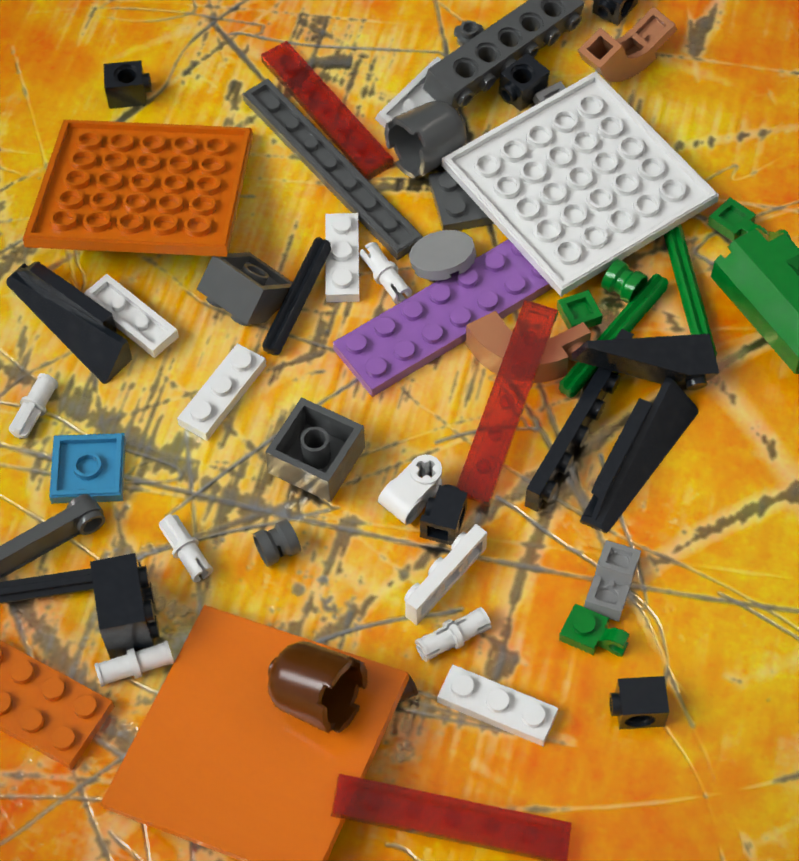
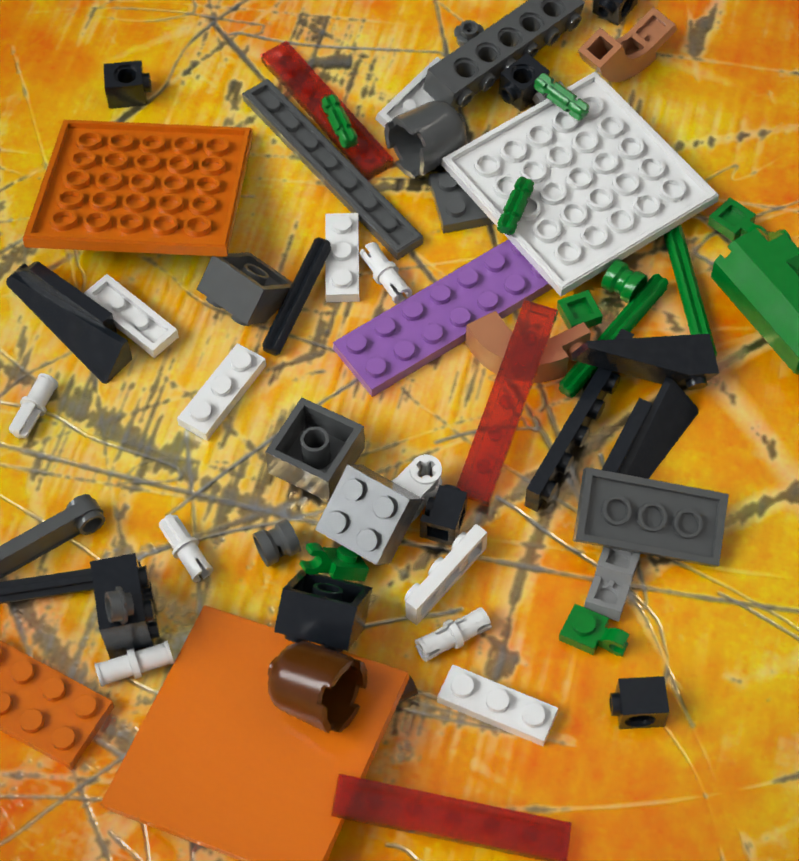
dark azure tile [49,433,126,504] -> none
light grey tile [409,230,477,281] -> none
none -> dark grey plate [104,586,134,624]
none -> black brick [274,569,373,652]
none -> green plate [300,543,369,581]
none -> brick [315,464,423,565]
none -> green axle [321,94,358,149]
none -> green axle [497,176,534,235]
none -> green axle [534,73,590,121]
none -> dark grey plate [573,467,729,567]

